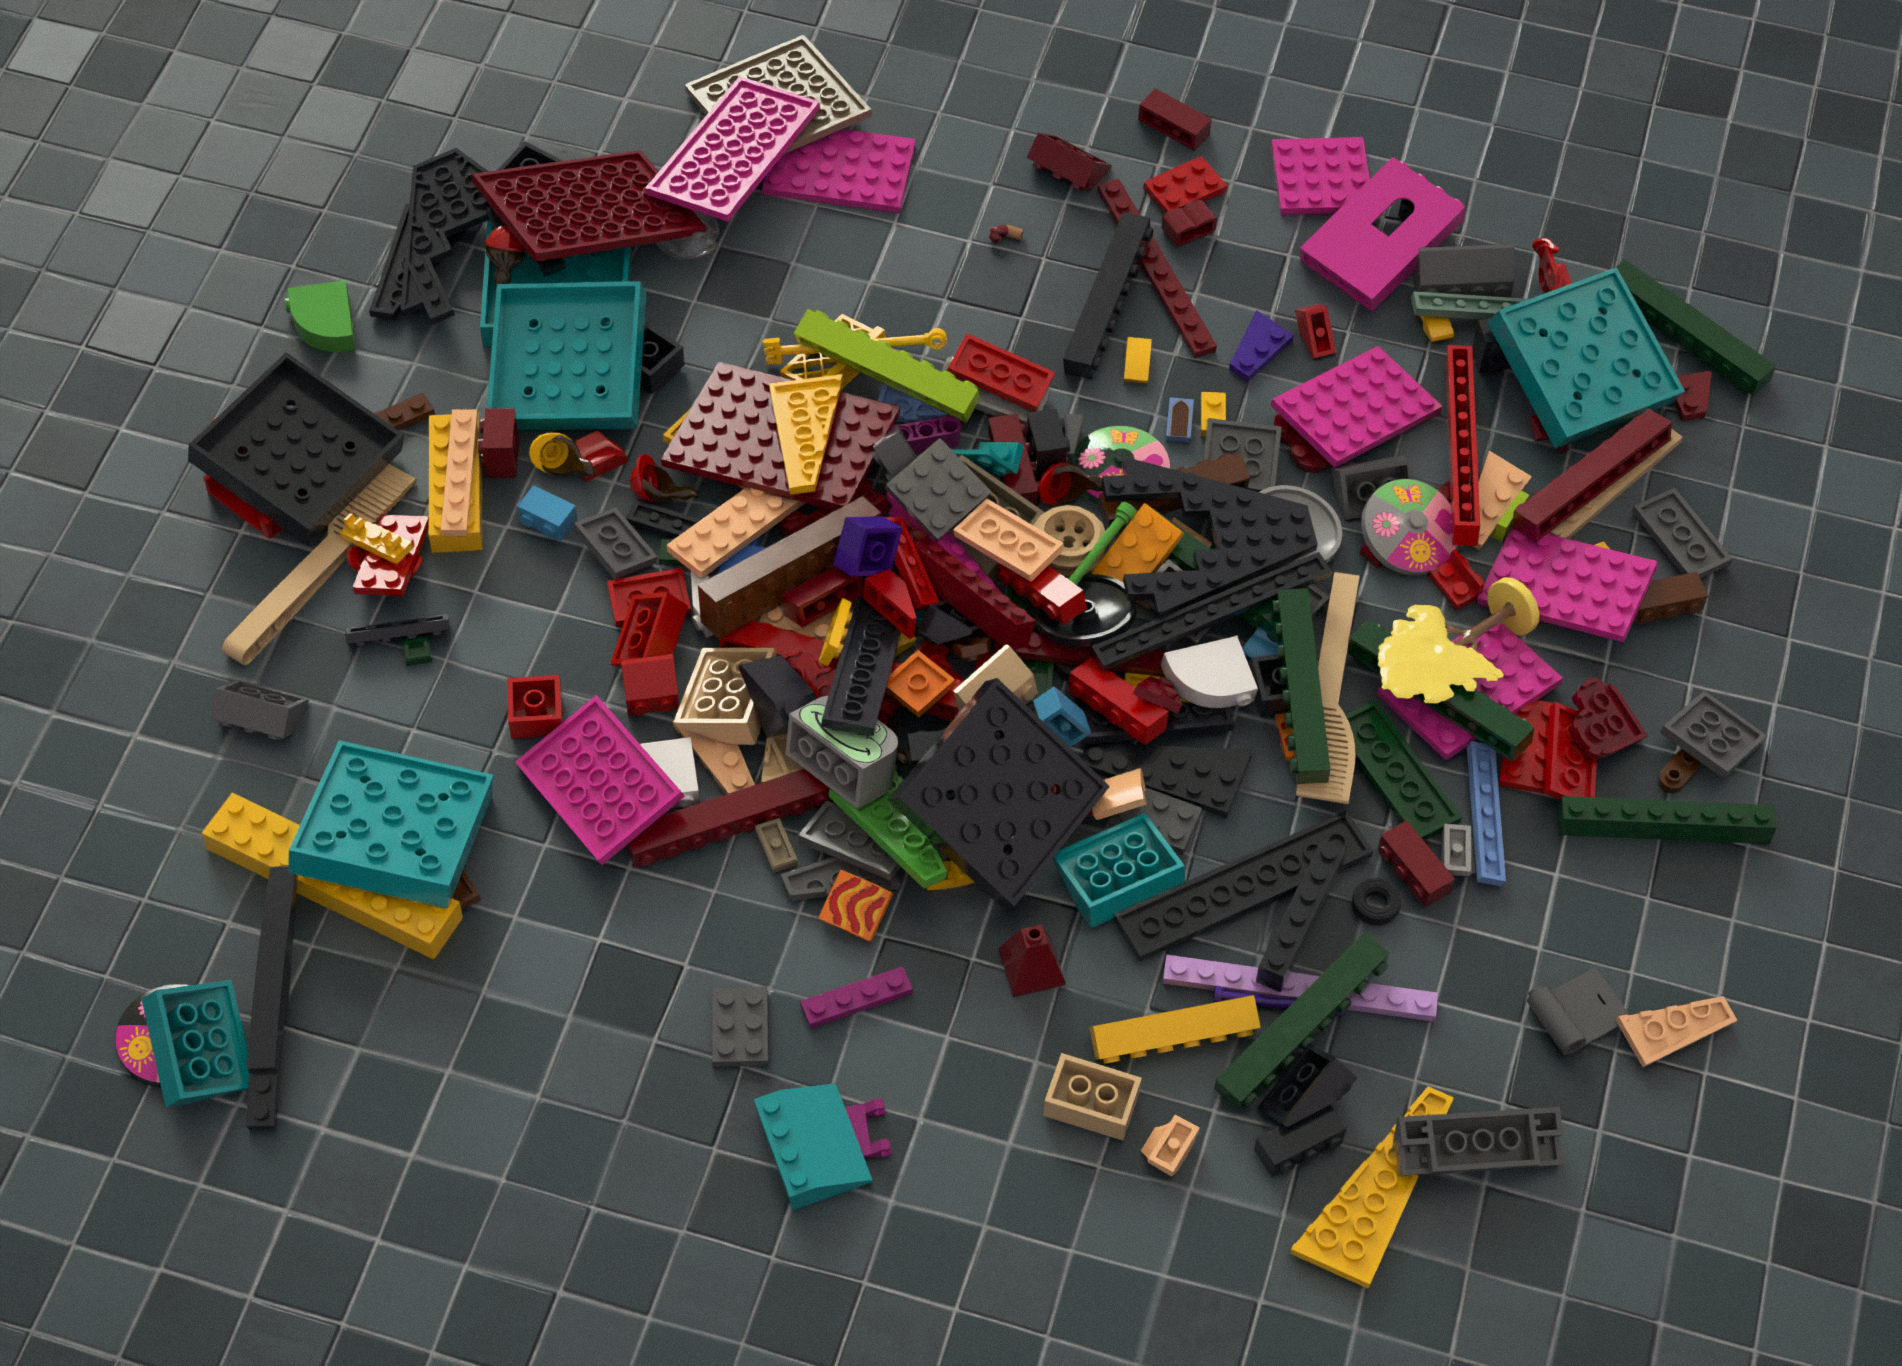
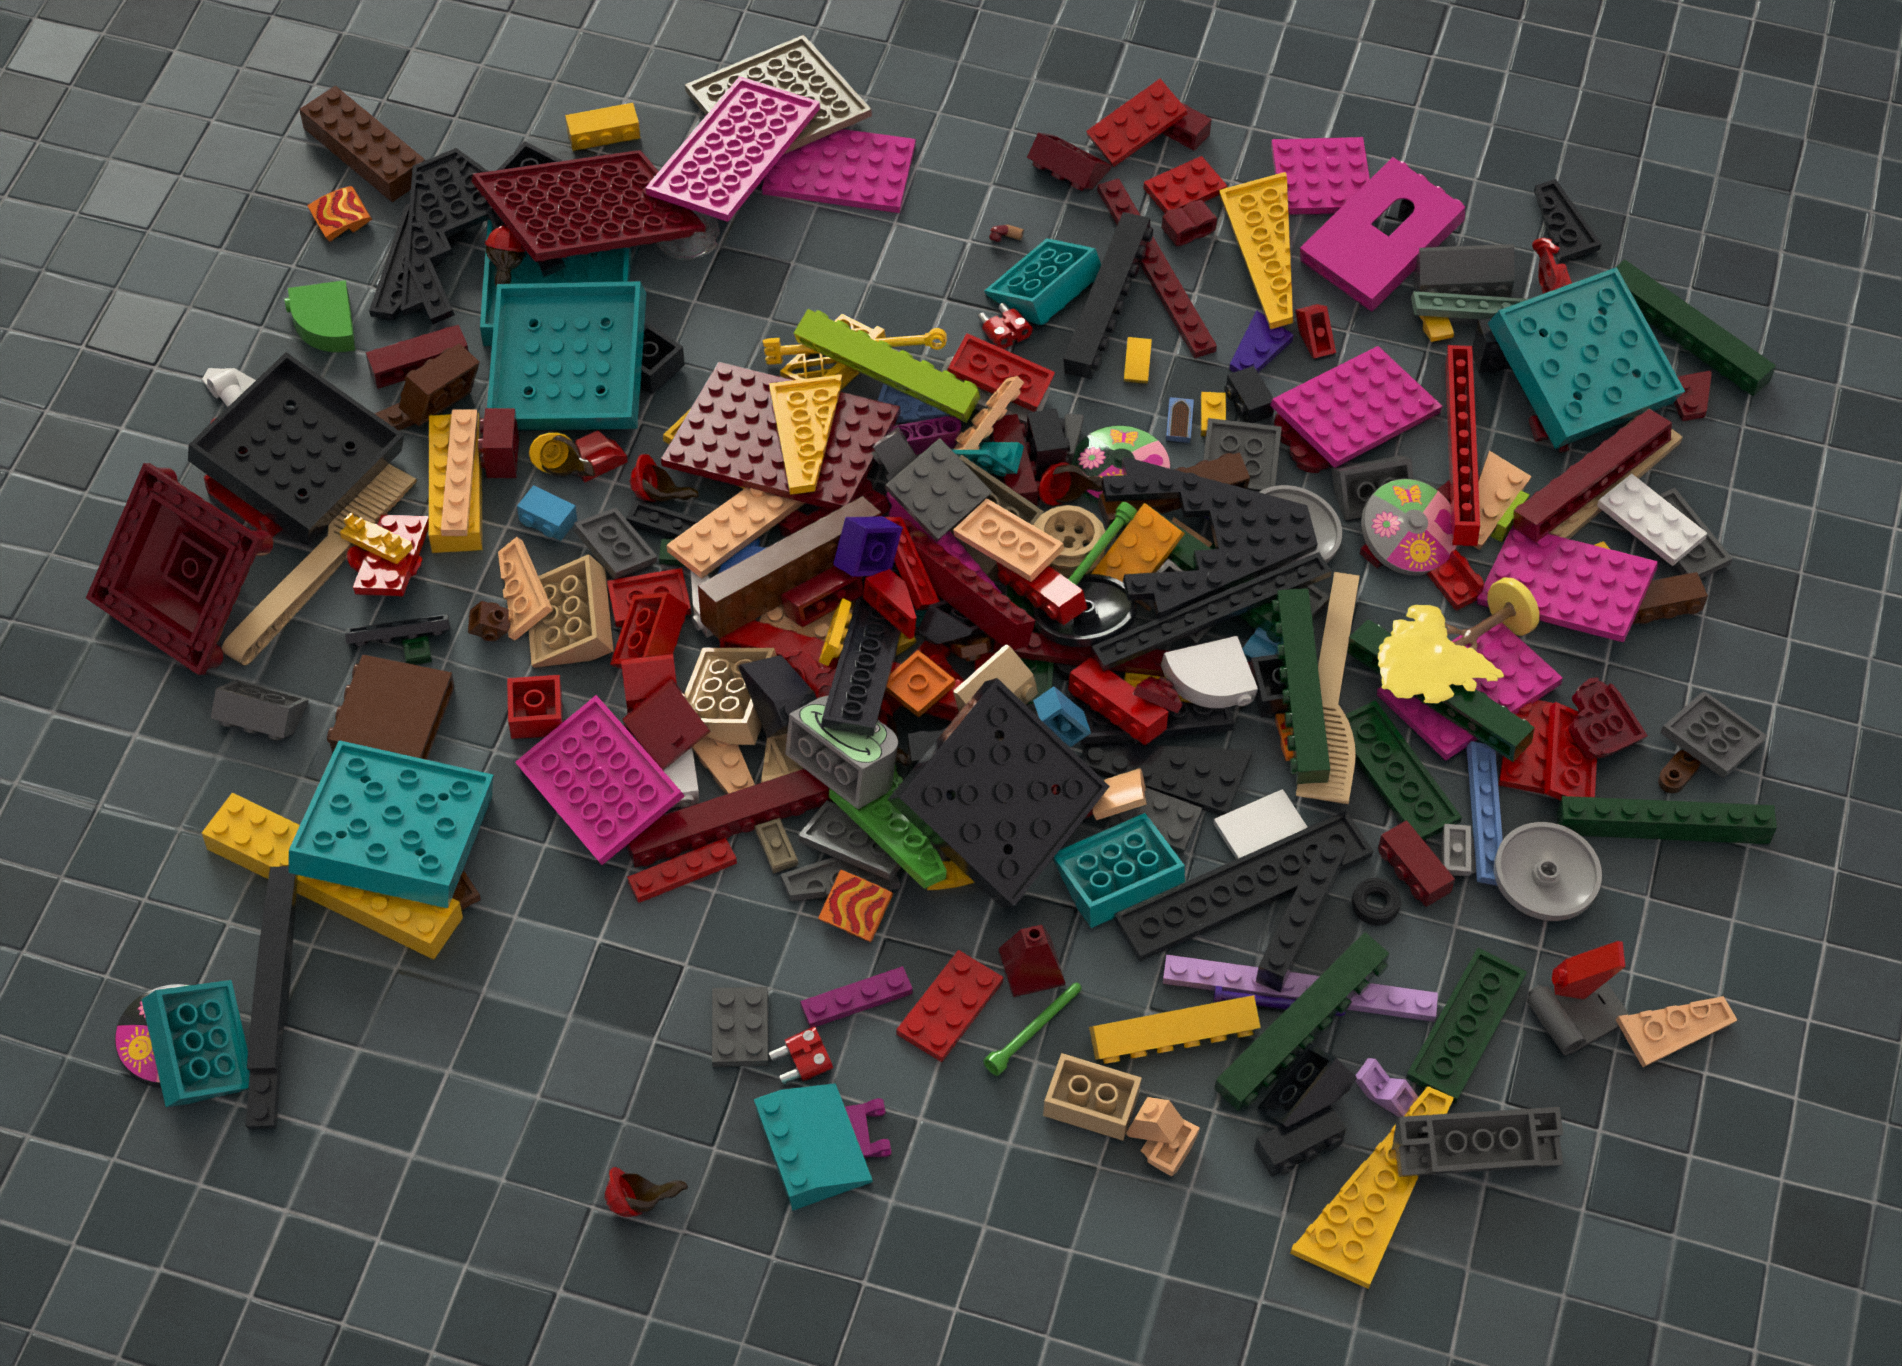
none -> dark red piece [86,463,273,675]
none -> white panel [202,368,256,407]
none -> reddish brown brick [299,85,425,202]
none -> slope [307,186,372,242]
none -> reddish brown brick [327,654,455,760]
none -> dark red brick [366,324,469,389]
none -> reddish brown brick [398,343,480,426]
none -> reddish brown brick [468,601,510,641]
none -> light nougat wing [498,537,553,641]
none -> tan slope [529,554,613,668]
none -> yellow brick [565,103,640,151]
none -> piece [604,1167,688,1217]
none -> dark red door [622,679,711,771]
none -> red plate [627,838,737,903]
none -> red piece [769,1026,834,1085]
none -> red plate [896,950,1004,1062]
none -> light nougat wing [953,376,1024,450]
none -> red piece [978,303,1033,349]
none -> bright green piece [983,982,1082,1076]
none -> teal slope [984,238,1101,325]
none -> red plate [1086,78,1188,167]
none -> light nougat slope [1126,1097,1184,1144]
none -> white tile [1213,789,1308,859]
none -> yellow wing [1219,172,1293,329]
none -> black brick [1224,366,1274,423]
none -> lavender slope [1355,1058,1418,1117]
none -> dark green plate [1406,948,1527,1104]
none -> light grey dish [1494,822,1602,921]
none -> black wing [1534,179,1601,264]
none -> red slope [1552,941,1625,999]
none -> white plate [1597,473,1707,566]

